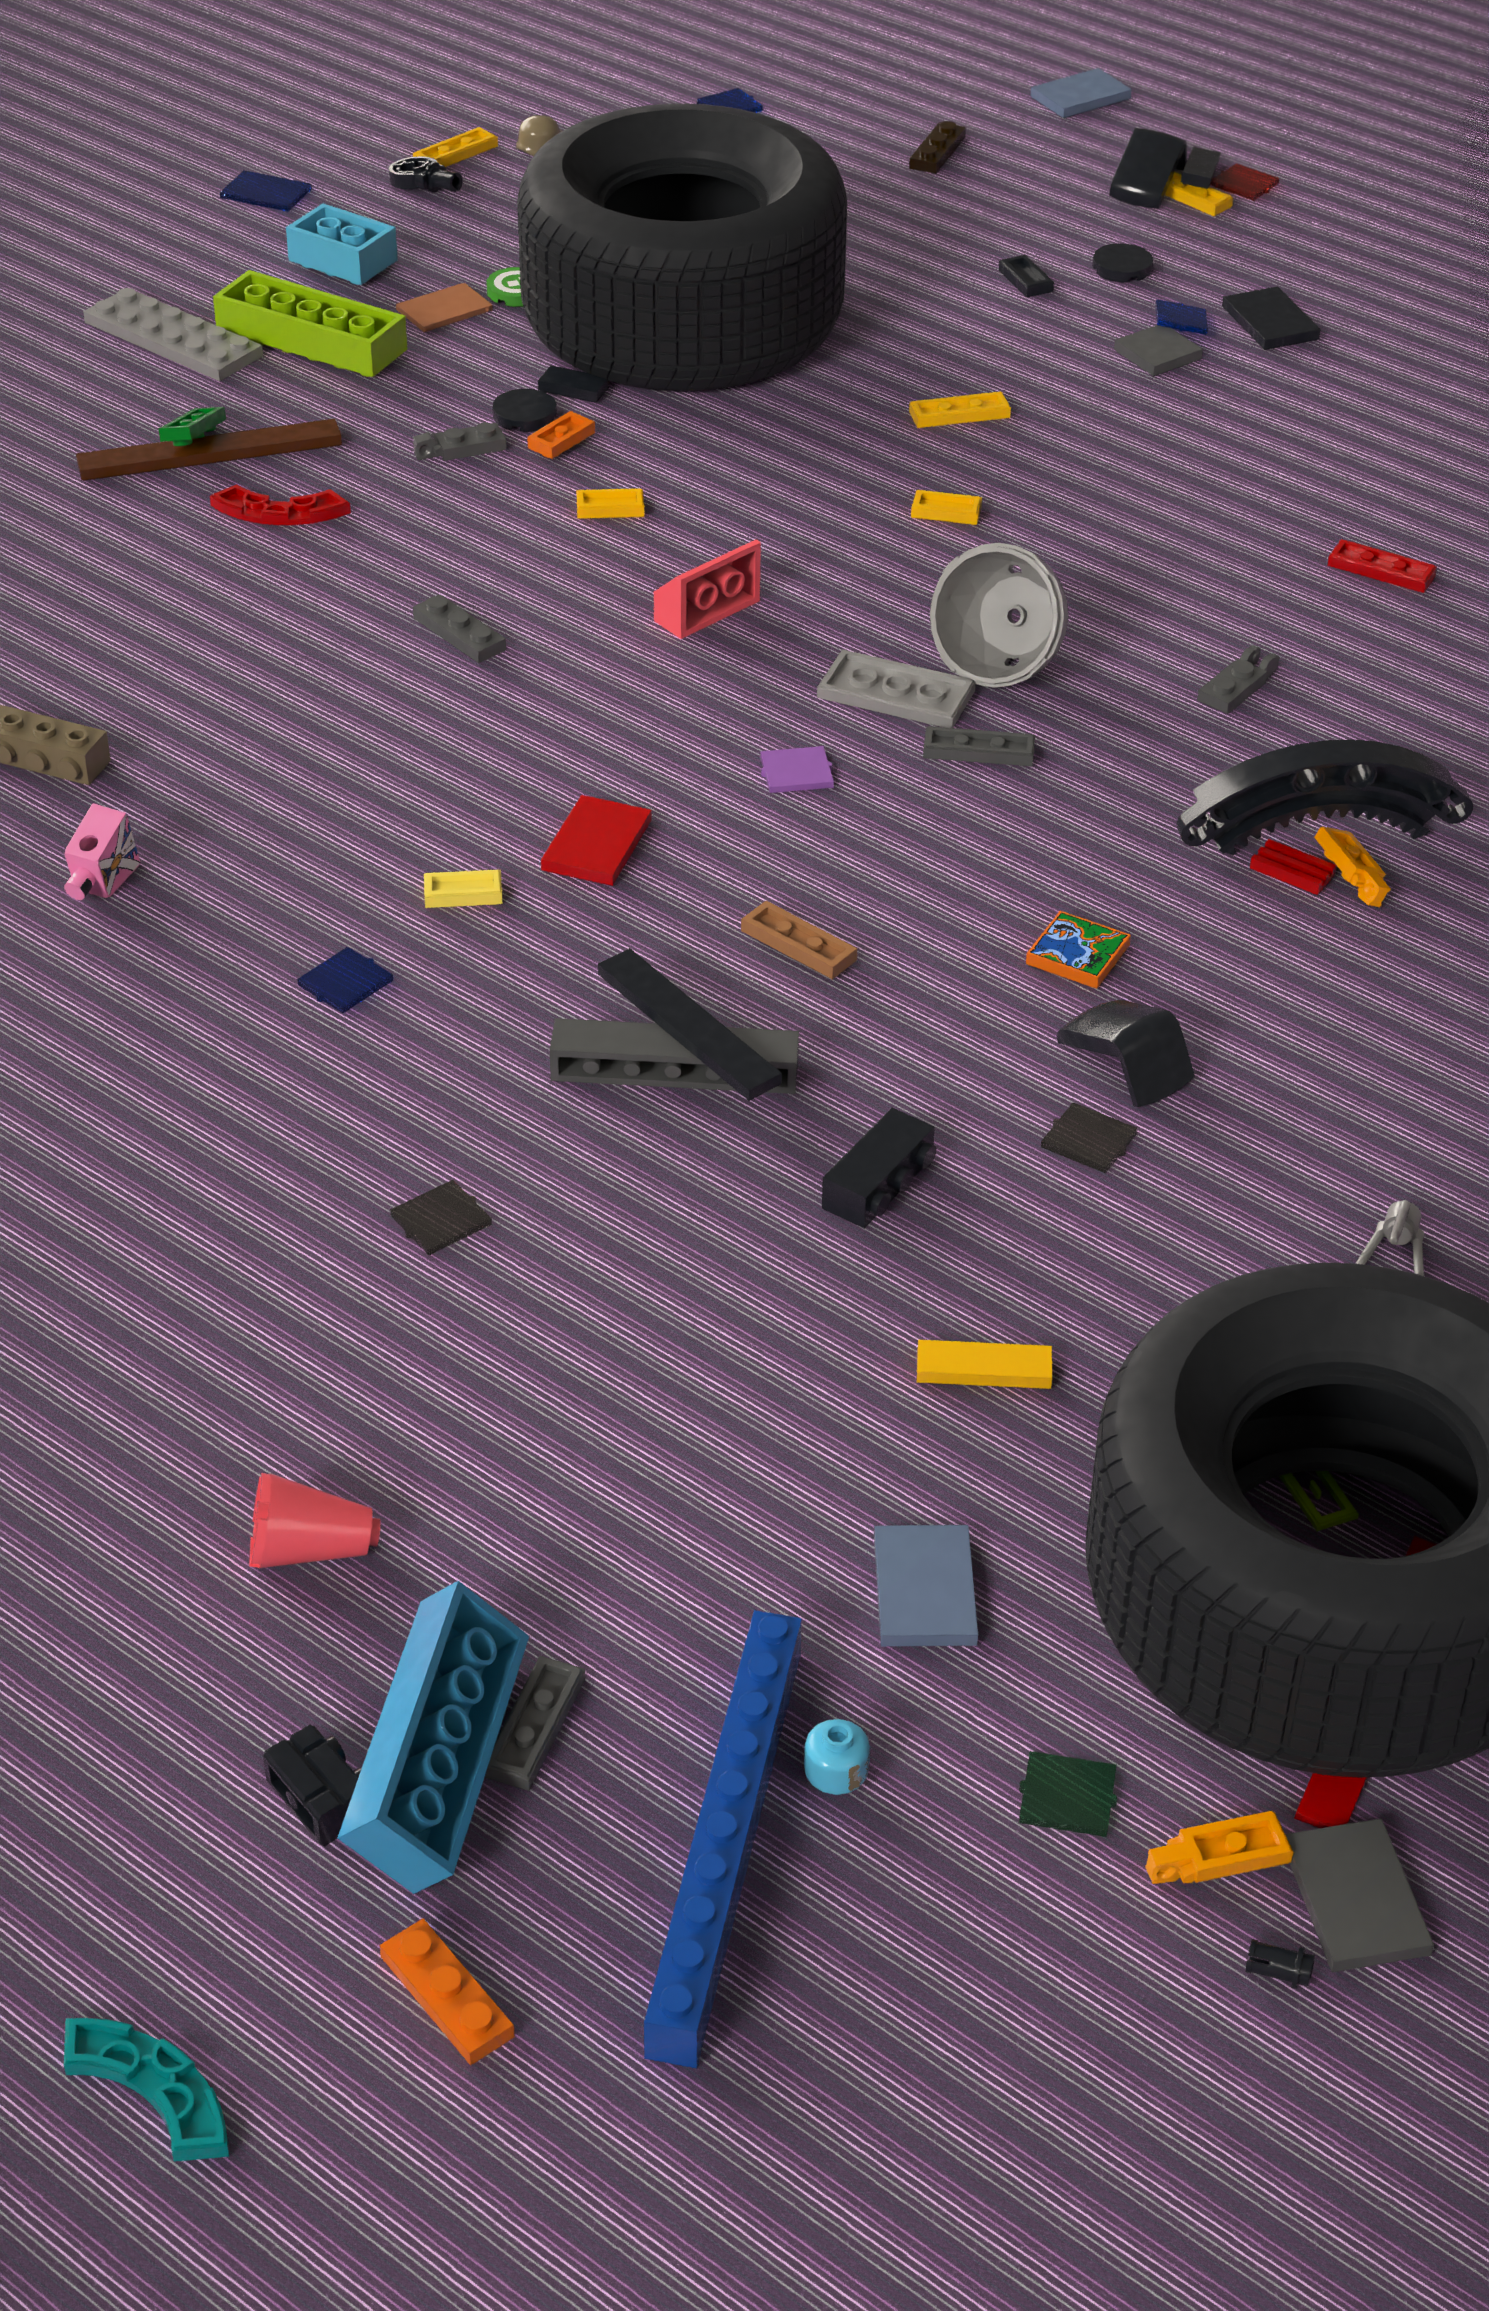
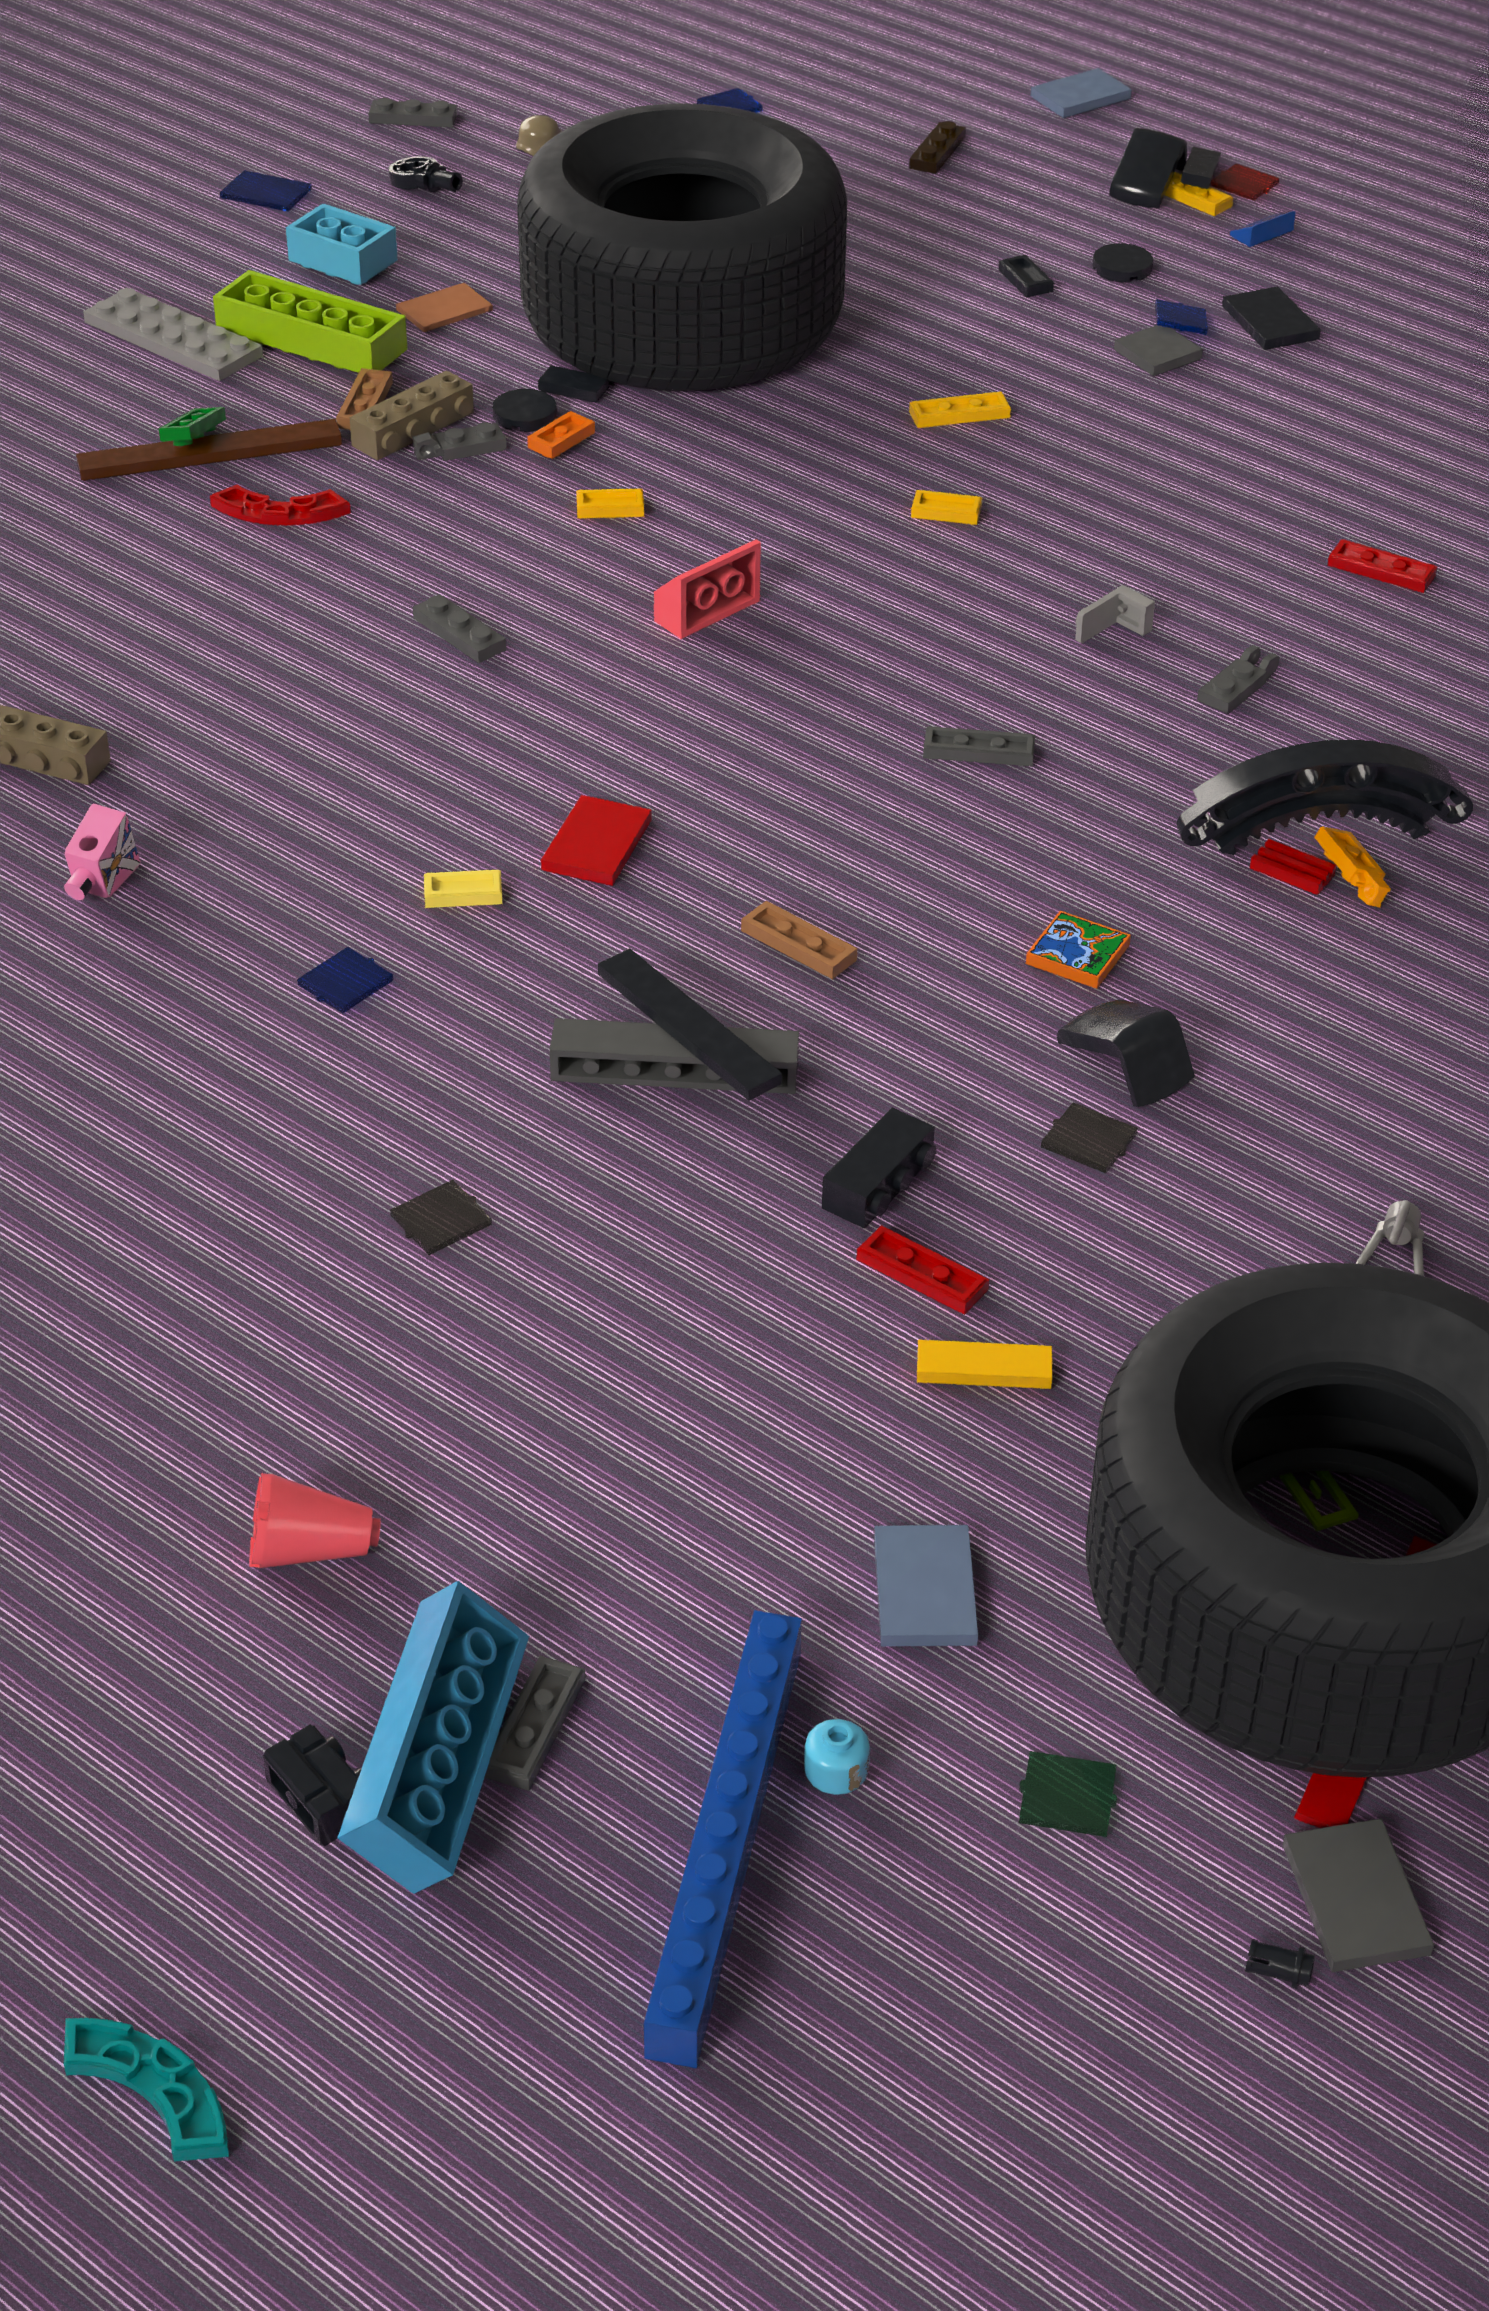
orange plate [379,1918,515,2066] -> none
yellow tile [413,127,498,167] -> none
bright green tile [486,267,523,307] -> none
medium lavender piece [760,746,834,793] -> none
light grey tile [817,650,976,728] -> none
light grey piece [930,543,1069,688] -> none
light orange hinge [1145,1811,1294,1884] -> none
none -> medium nougat plate [336,368,393,431]
none -> dark tan brick [349,370,474,460]
none -> dark grey plate [368,98,457,128]
none -> red tile [856,1225,989,1315]
none -> light grey bracket [1075,585,1155,644]
none -> blue slope [1230,211,1296,247]

